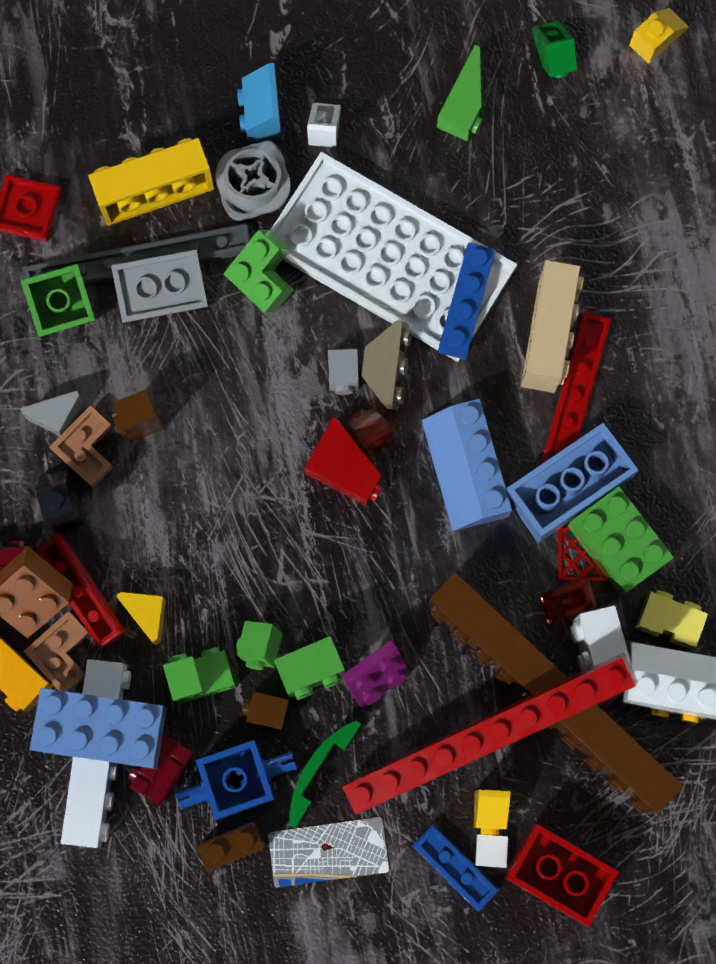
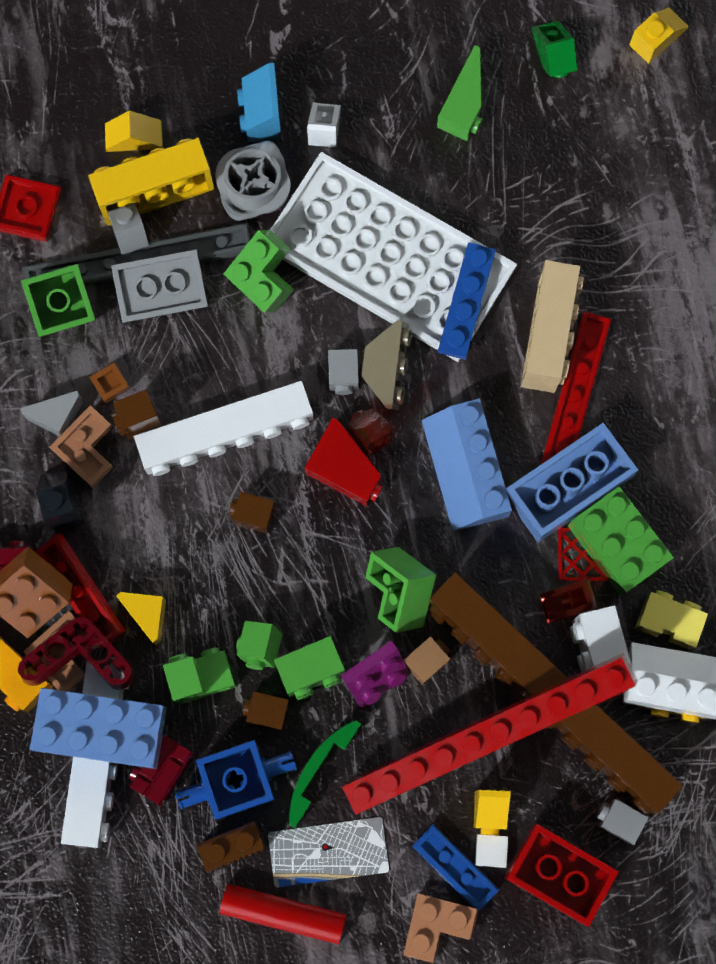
none -> dark red beam [18,617,133,690]
none -> dark orange plate [89,362,130,404]
none -> yellow slope [105,110,163,152]
none -> light grey brick [108,203,149,254]
none -> white brick [134,381,314,476]
none -> red brick [219,883,346,945]
none -> reddish brown brick [229,491,276,534]
none -> bright green brick [365,547,436,633]
none -> nougat plate [403,894,479,963]
none -> medium nougat brick [404,636,450,685]
none -> light grey brick [597,799,649,845]

